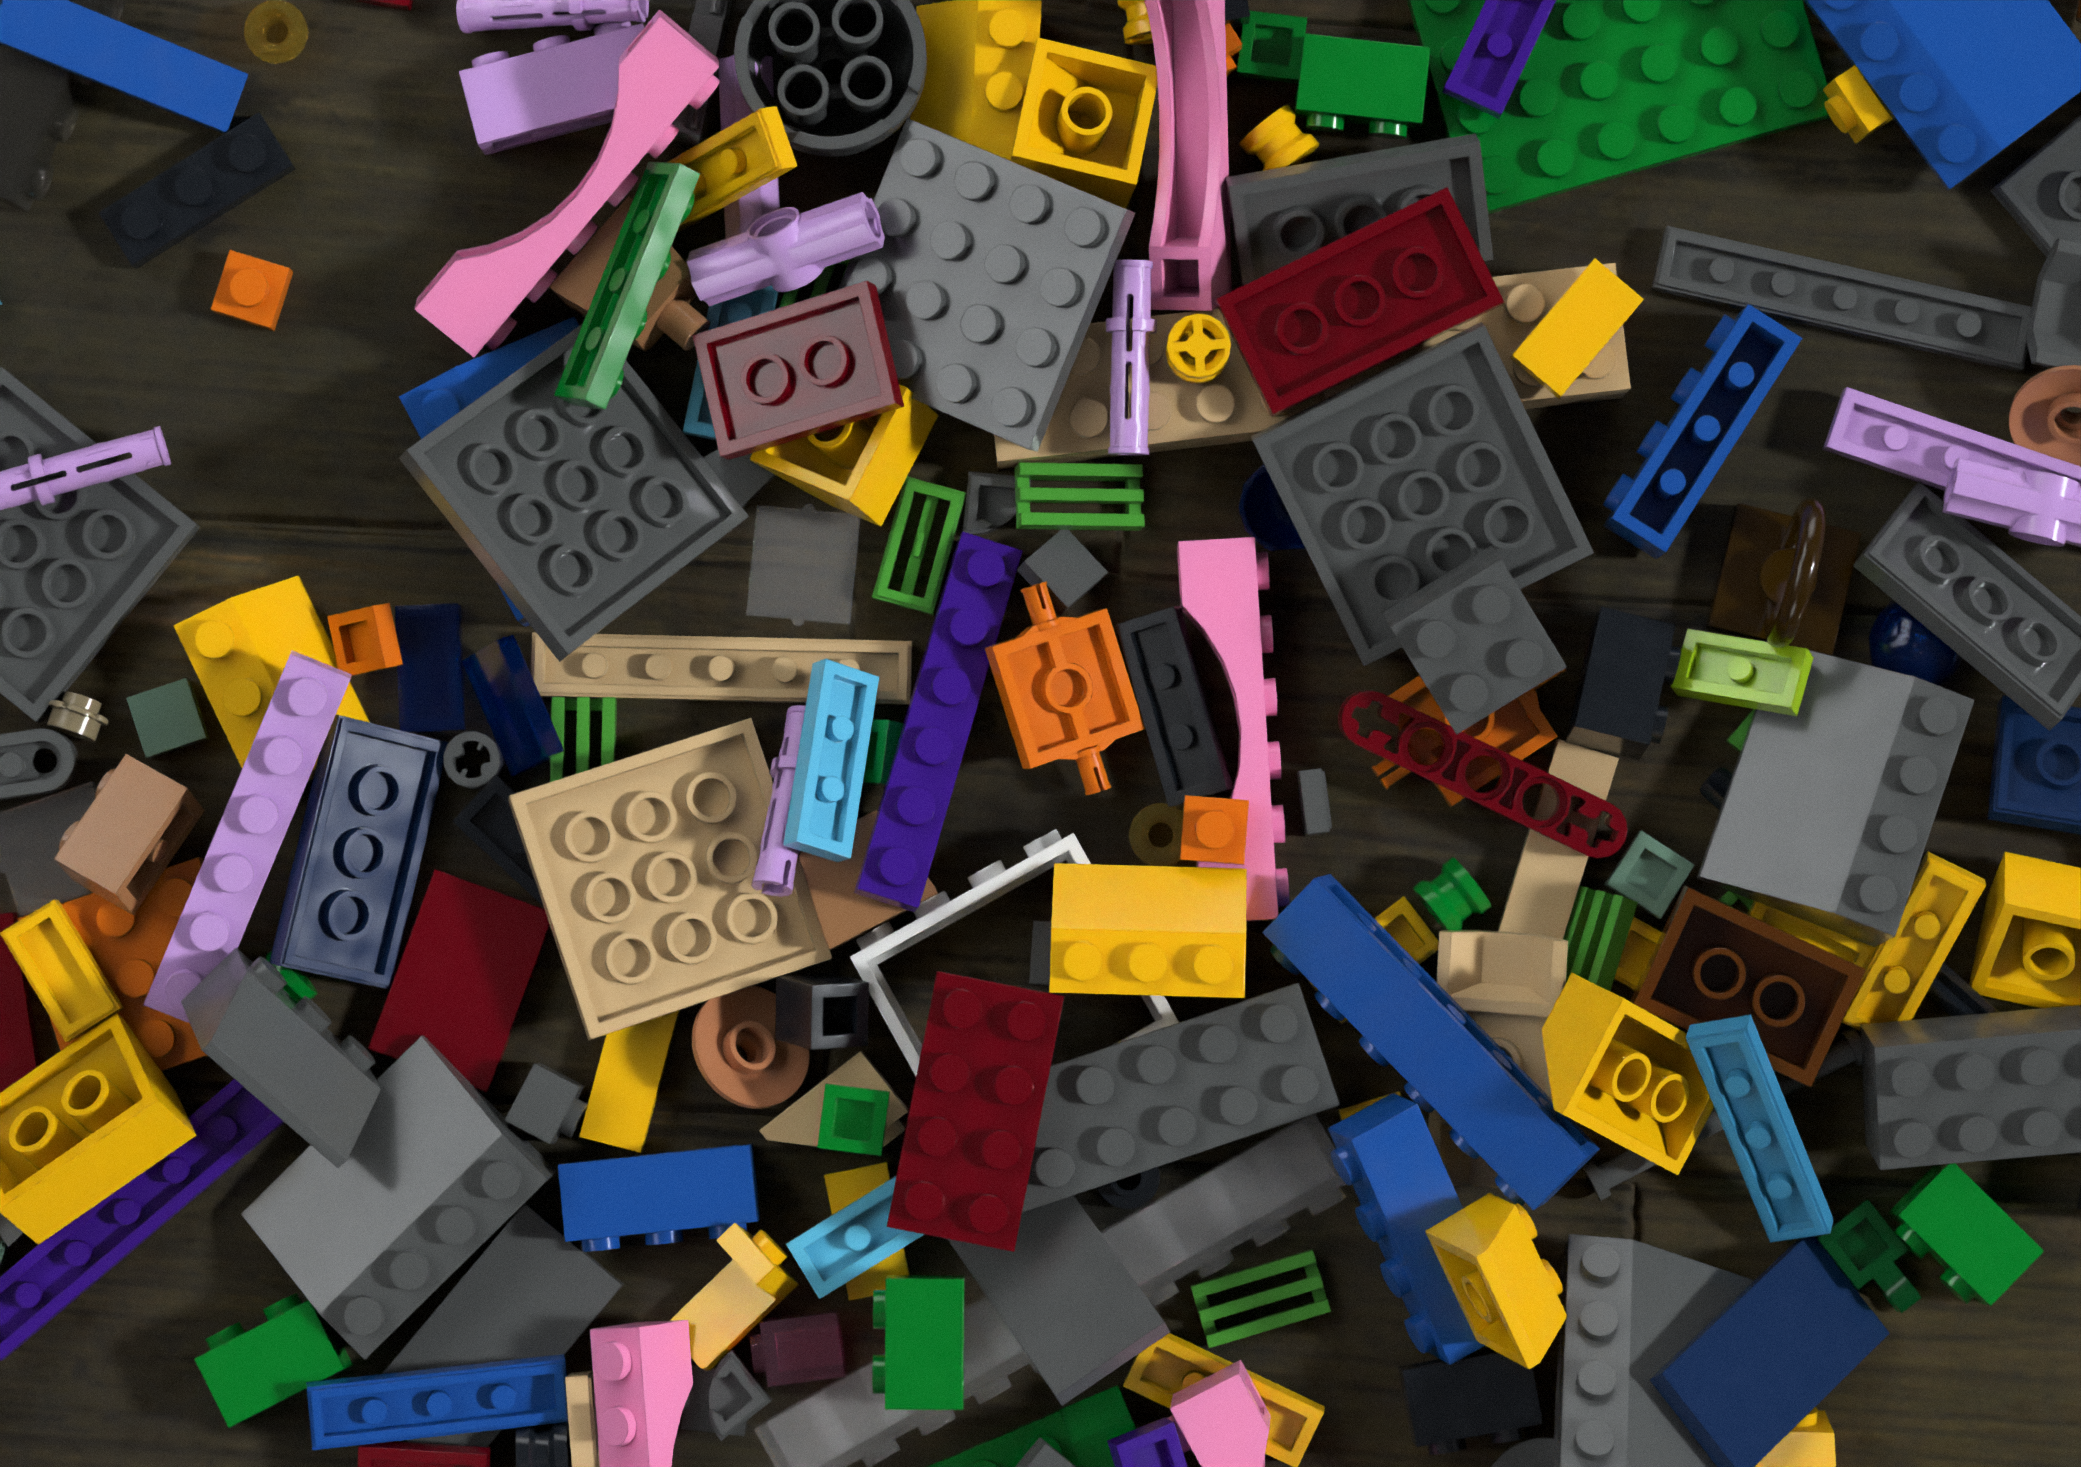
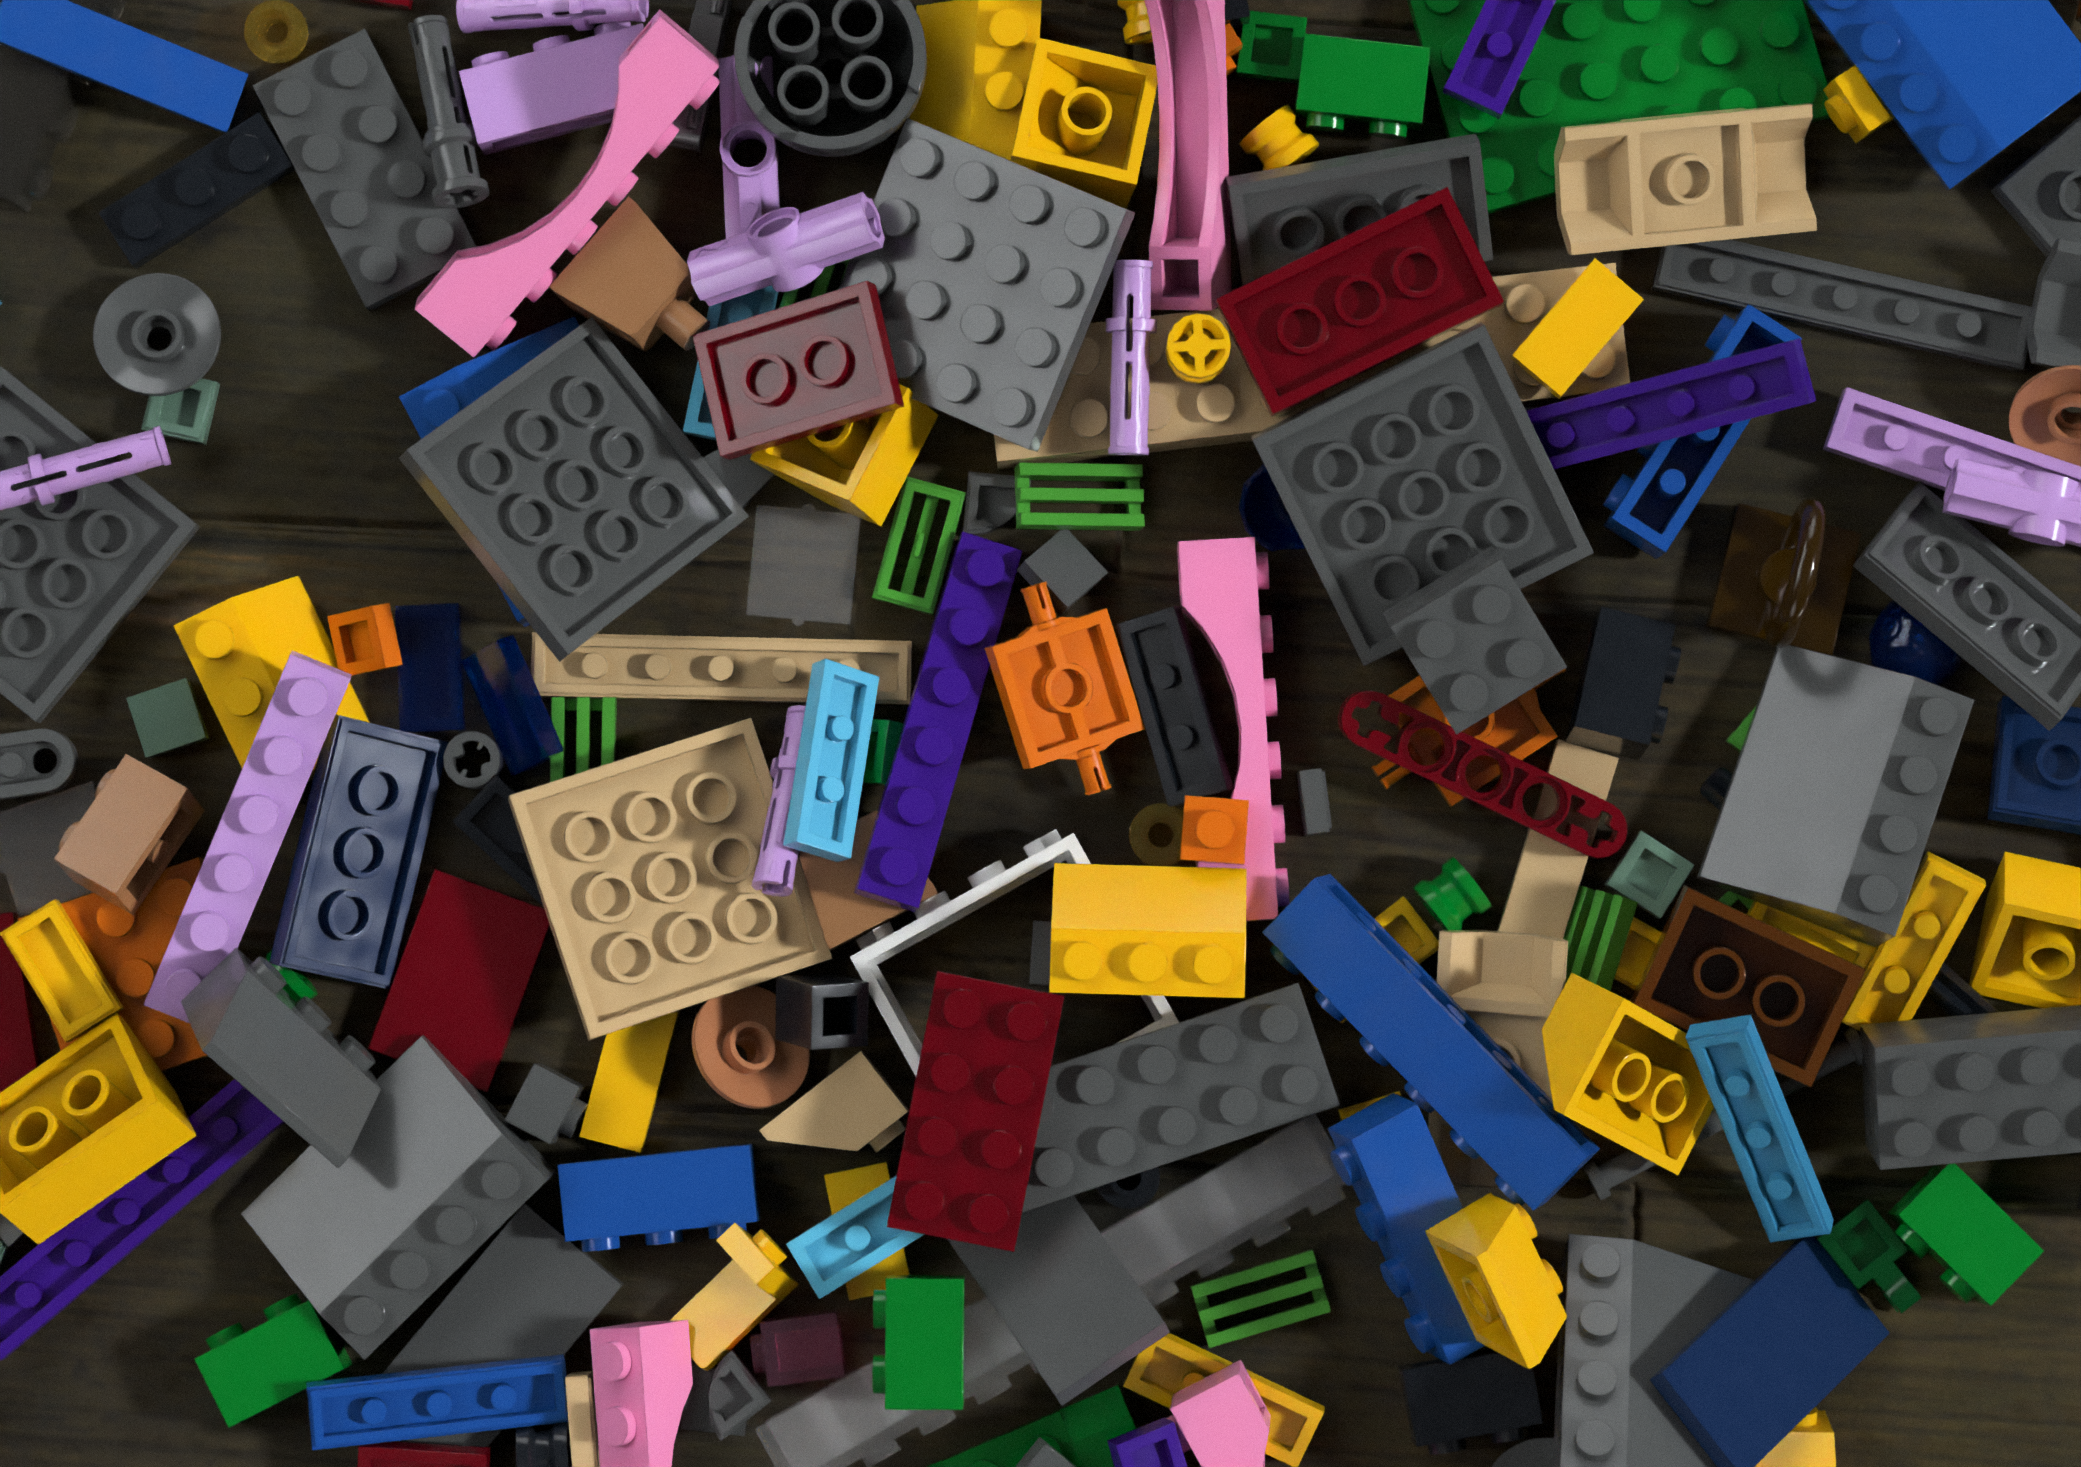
dark tan plate [47,691,109,742] -> none
orange plate [211,250,293,331] -> none
green plate [554,162,700,410] -> none
yellow tile [667,106,797,233] -> none
green plate [817,1083,890,1156] -> none
lime plate [1671,629,1814,716] -> none
none -> dark grey dish [93,273,221,396]
none -> sand green tile [141,378,220,445]
none -> dark grey plate [252,28,477,311]
none -> dark grey pin [408,15,489,208]
none -> dark purple plate [1526,338,1816,469]
none -> tan piece [1554,103,1817,255]

